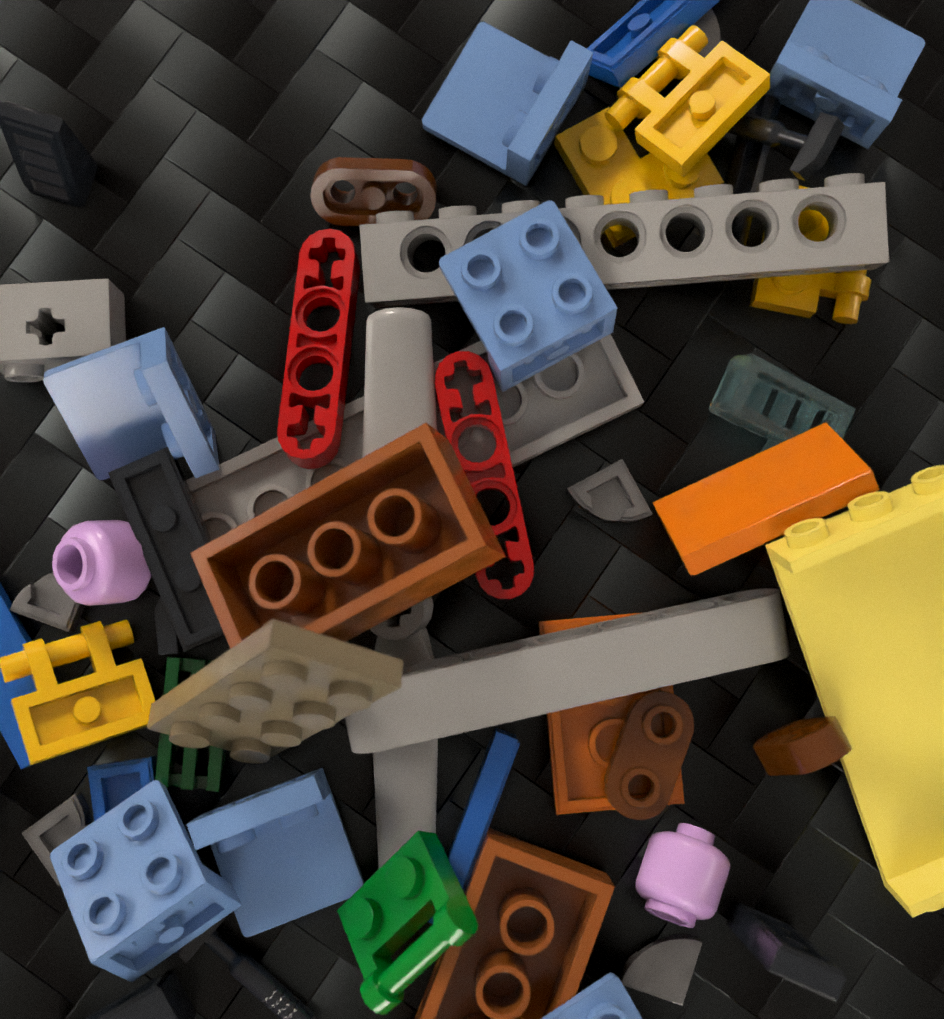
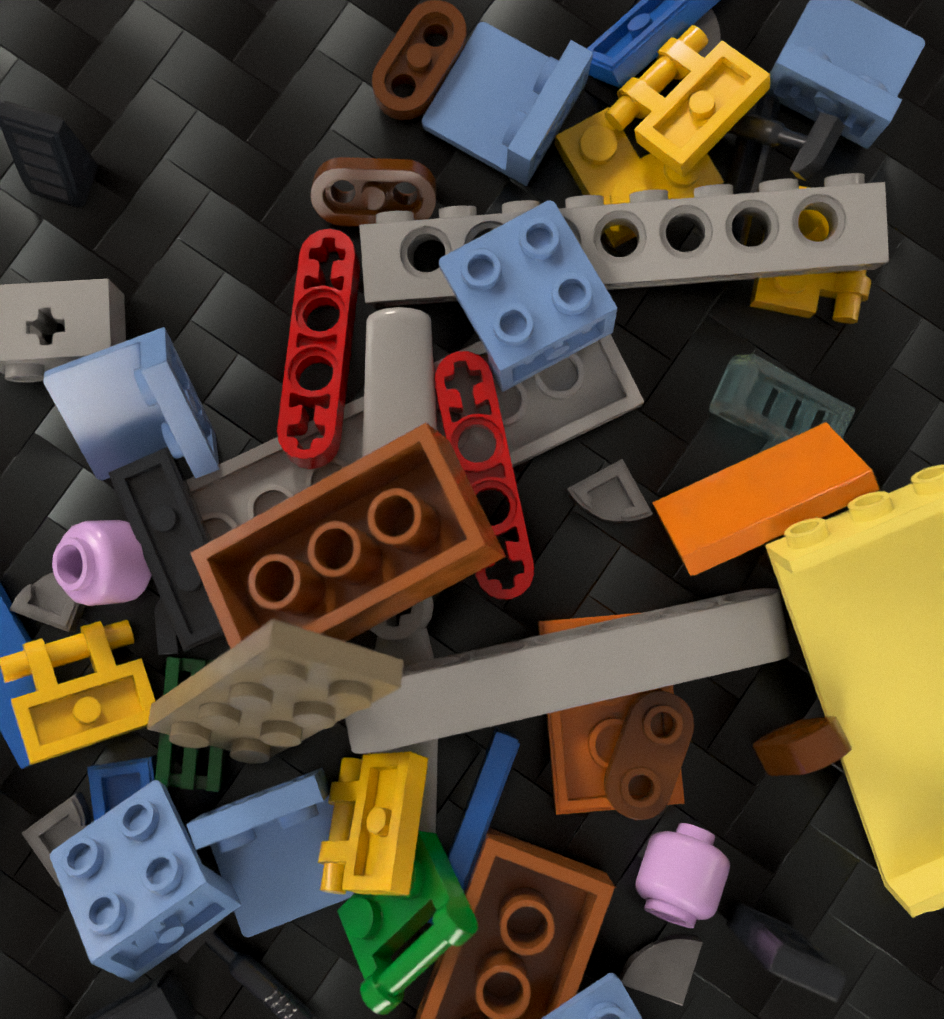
none -> yellow plate [318,752,429,896]
none -> reddish brown plate [372,0,466,120]

